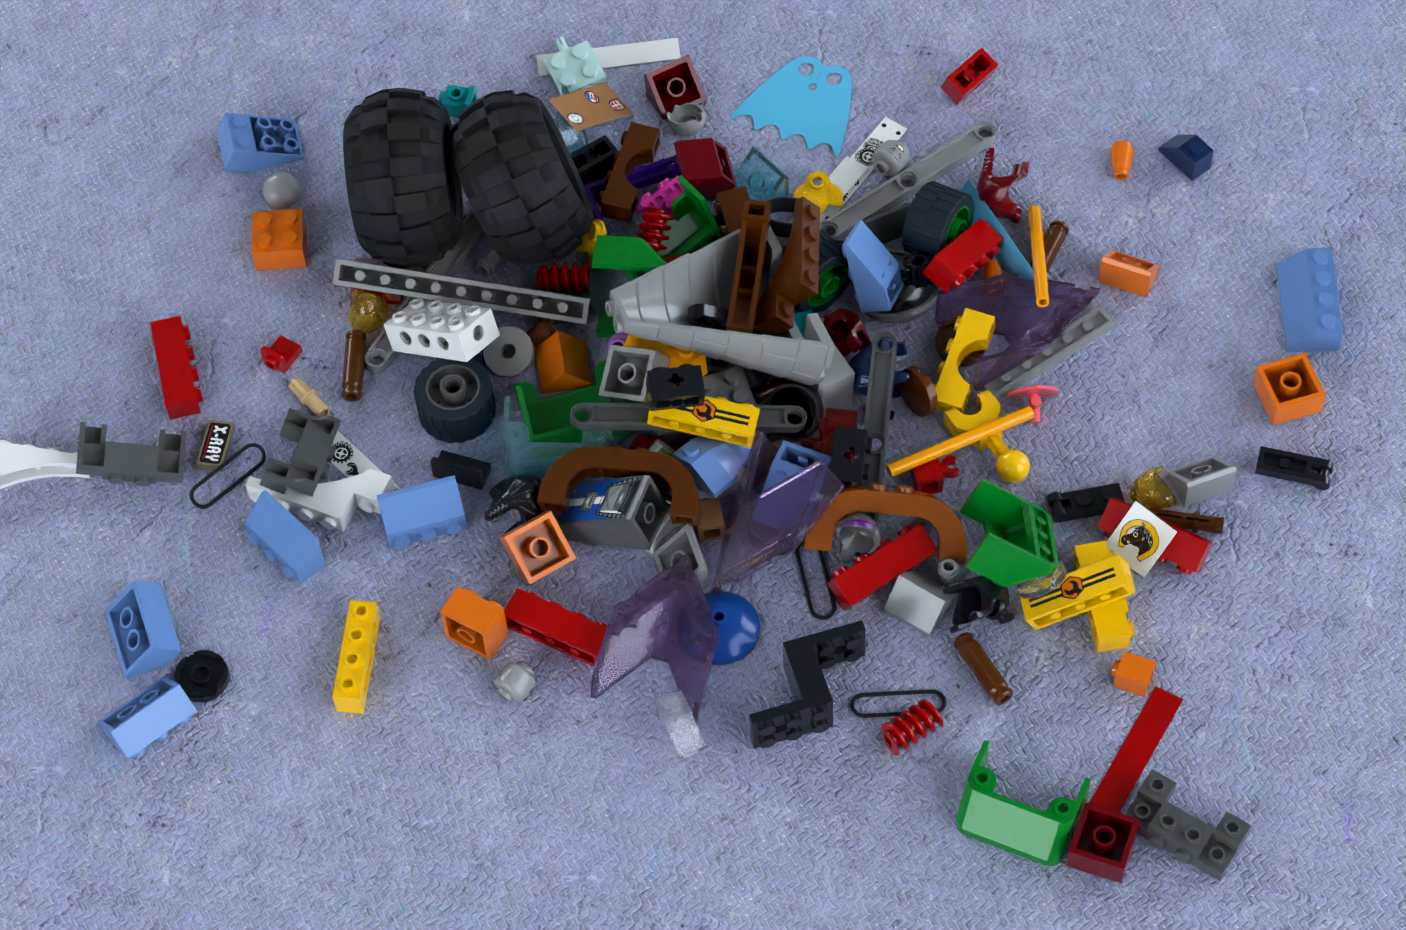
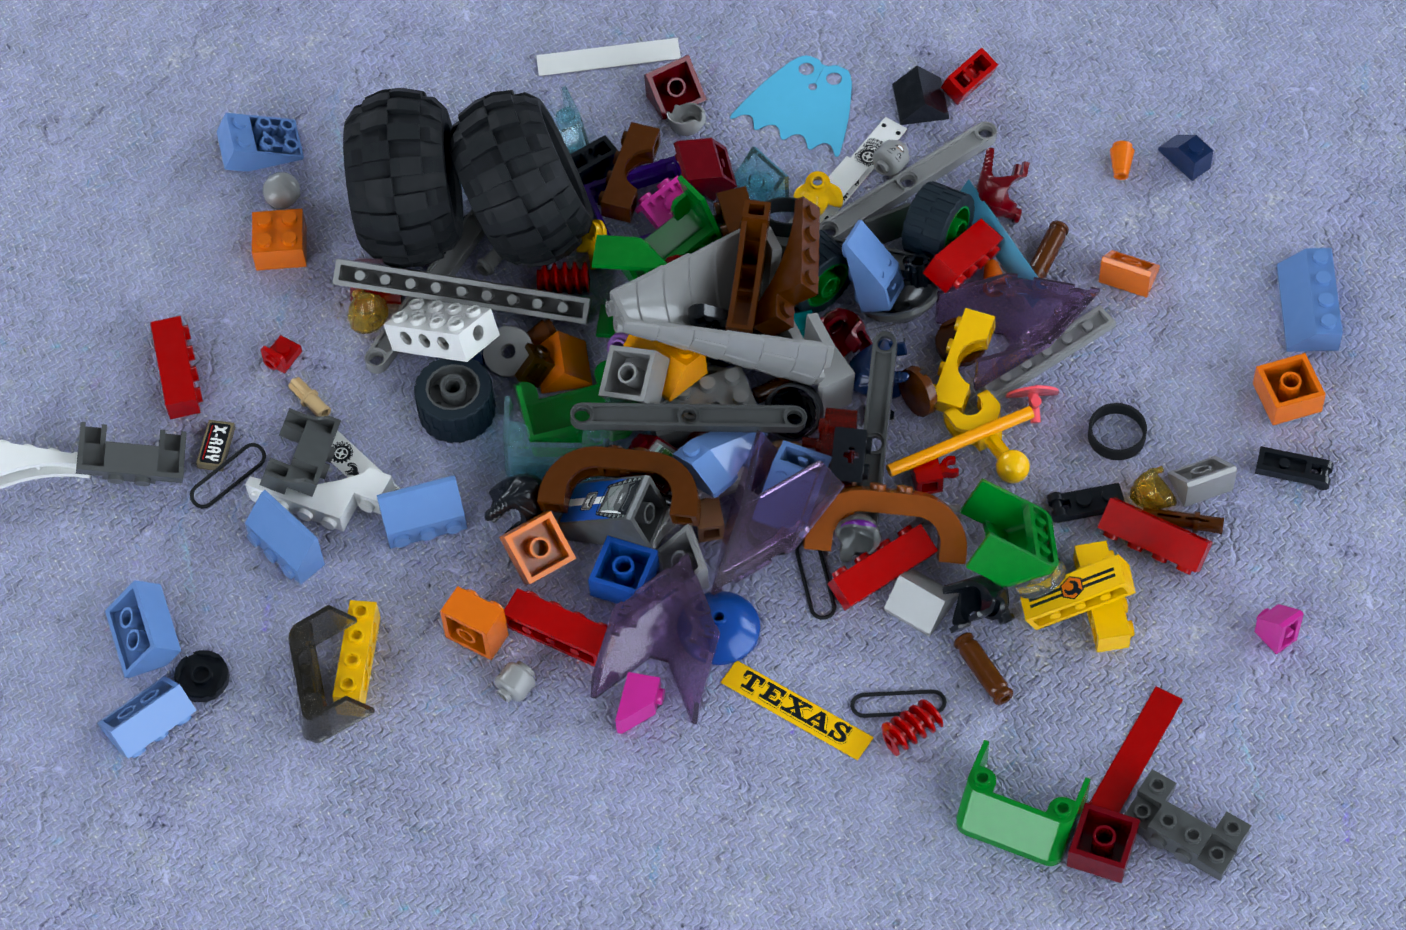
reddish brown axle [341,330,366,402] -> none
black panel [430,450,492,490] -> none
teal brick [438,85,477,118] -> none
light aqua plate [543,37,608,96] -> none
medium nougat sticker [548,82,633,131] -> none
red piece [637,207,674,259] -> none
black brick [646,364,705,411] -> none
yellow brick [647,396,760,448] -> none
clear slope [655,689,704,760] -> none
black bracket [749,620,866,749] -> none
light grey pin [938,559,959,586] -> none
light orange piece [1028,205,1049,307] -> none
sticker [1107,501,1177,578] -> none
orange brick [1111,651,1156,697] -> none
none -> clear smoke windscreen [288,605,375,743]
none -> dark brown bracket [515,343,555,388]
none -> blue brick [588,535,659,611]
none -> dark pink slope [615,672,665,734]
none -> yellow sticker [720,661,874,761]
none -> black slope [892,66,949,125]
none -> black tyre [1088,403,1147,460]
none -> dark pink slope [1254,604,1304,654]

